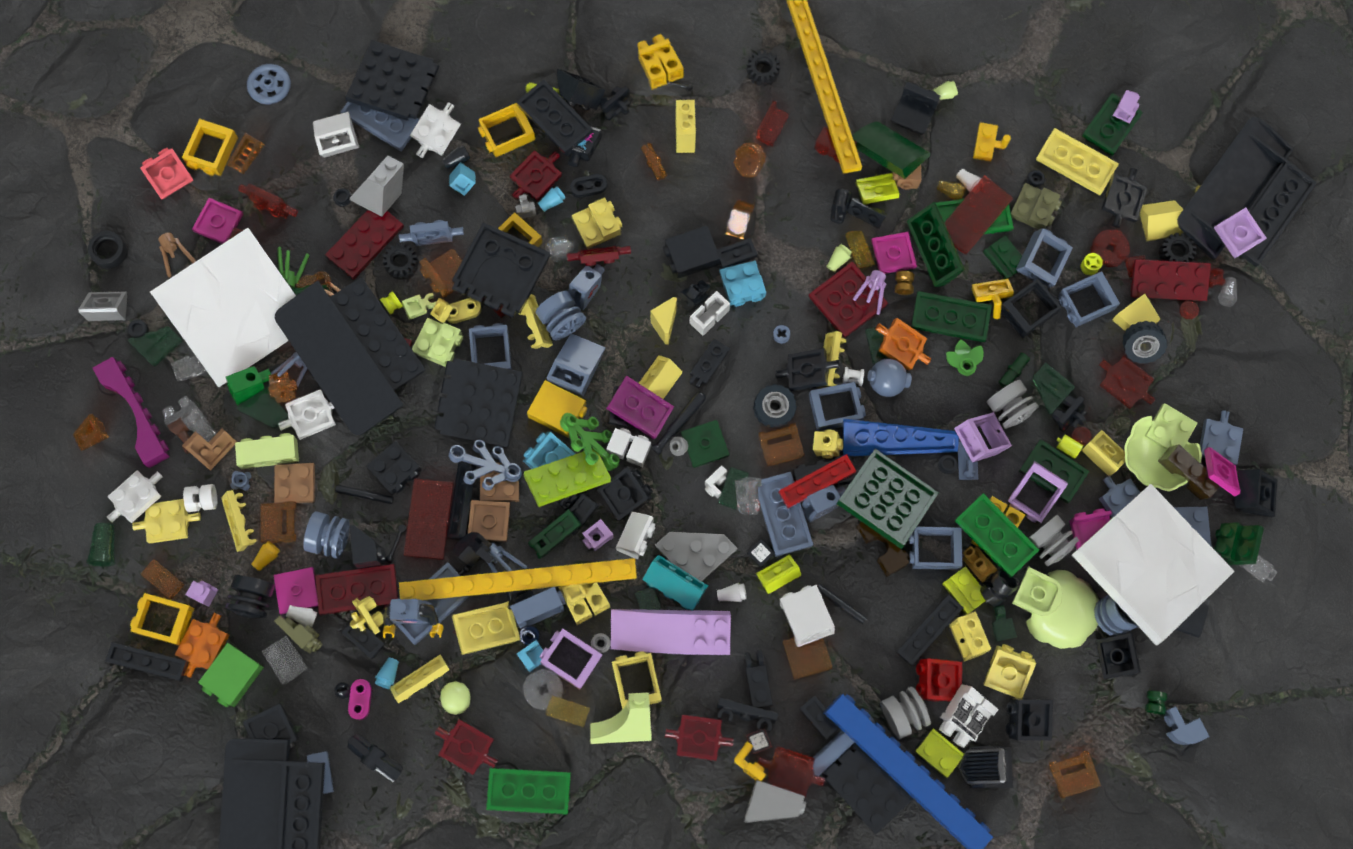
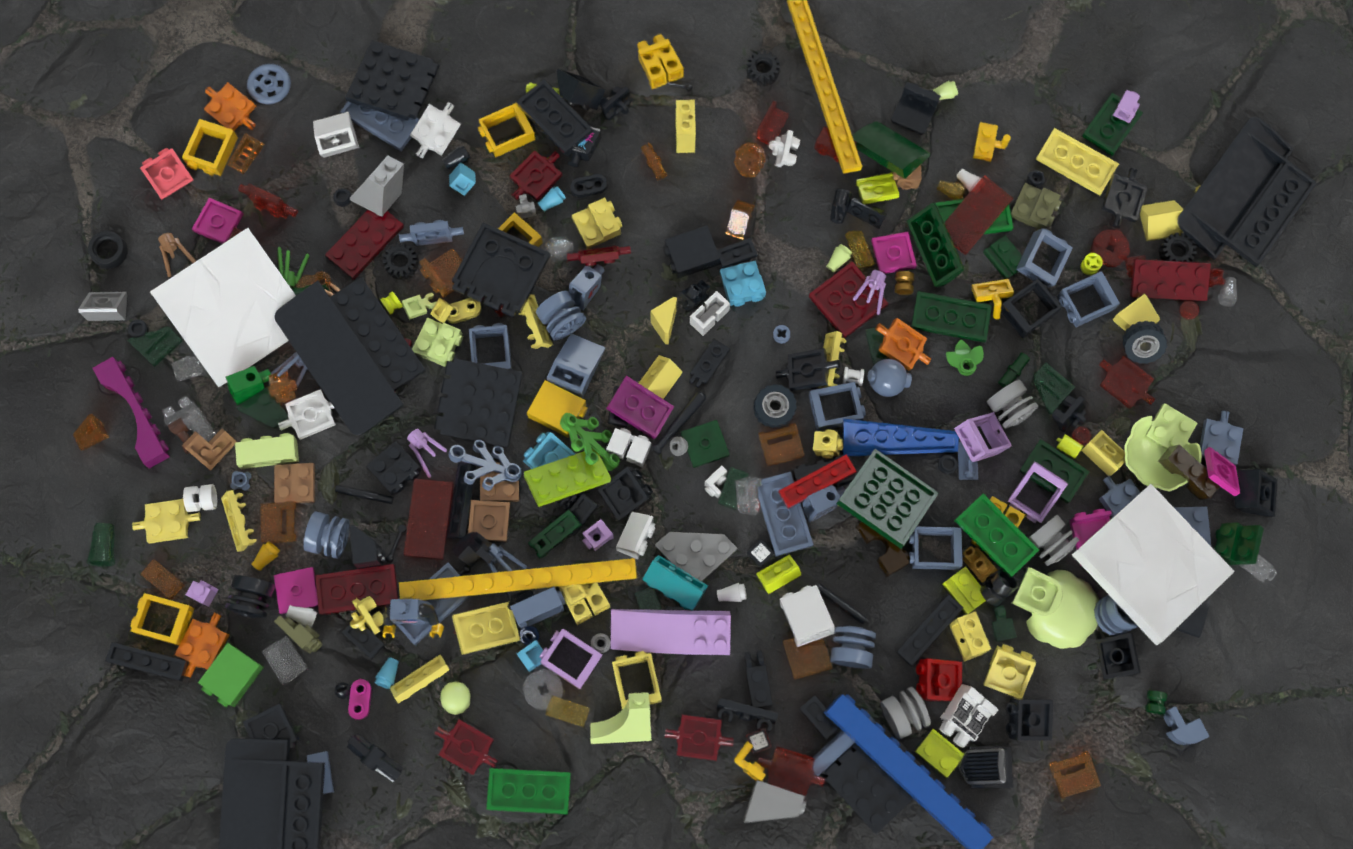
white plate [107,470,163,523] -> none
lavender plate [1214,208,1267,259] -> none
none -> orange plate [204,82,256,131]
none -> lavender plant [407,429,447,478]
none -> white hips [769,130,800,167]
none -> sand blue wheel [830,626,876,669]

